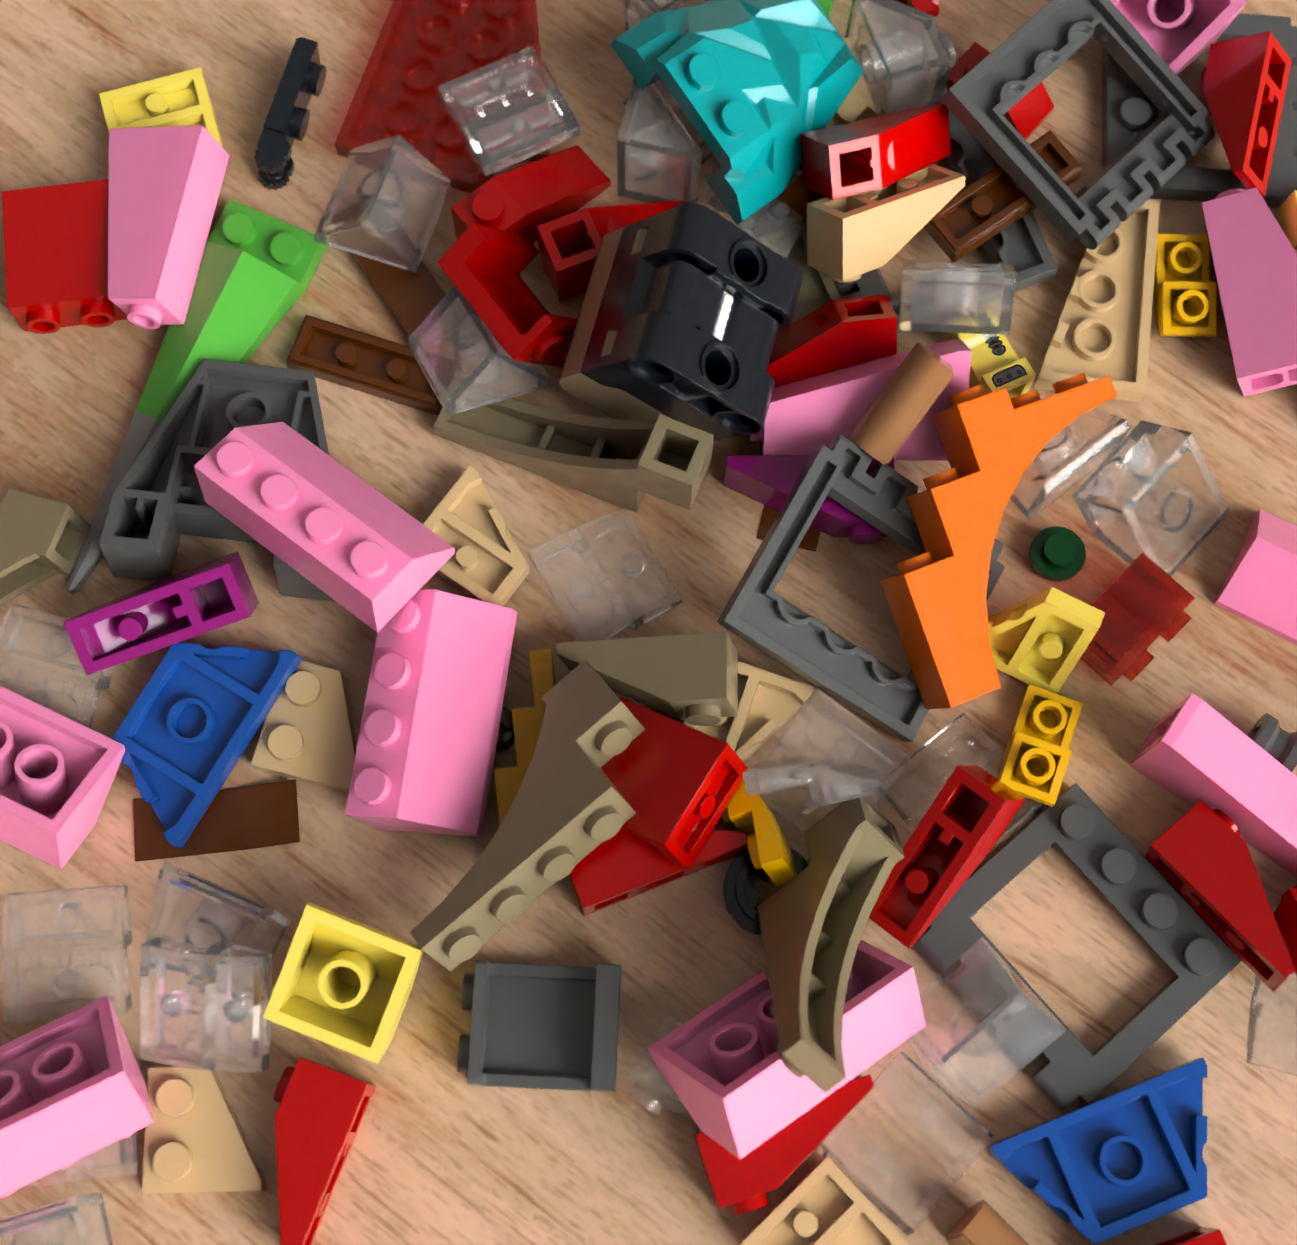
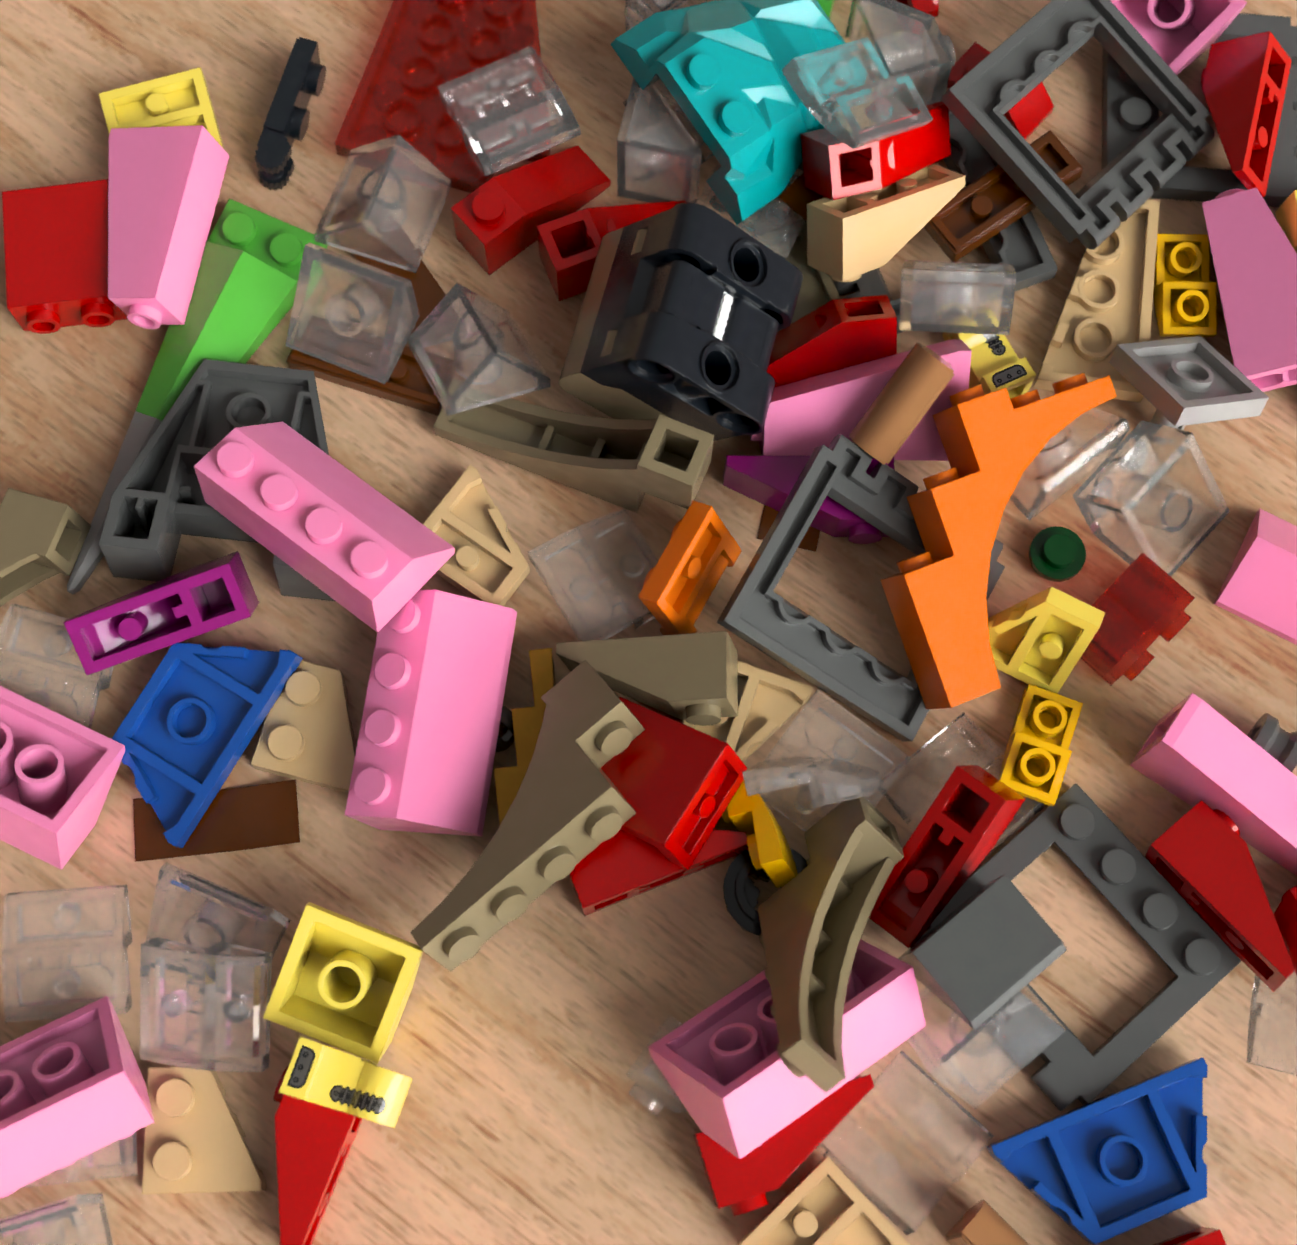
red panel [437,223,578,367] -> none
dark grey panel [457,959,621,1092] -> none
none -> light yellow leg [279,1036,412,1128]
none -> clear slope [285,242,420,384]
none -> orange plate [638,500,742,635]
none -> clear slope [781,37,933,149]
none -> dark grey slope [898,874,1067,1030]
none -> light grey tile [1109,336,1269,444]

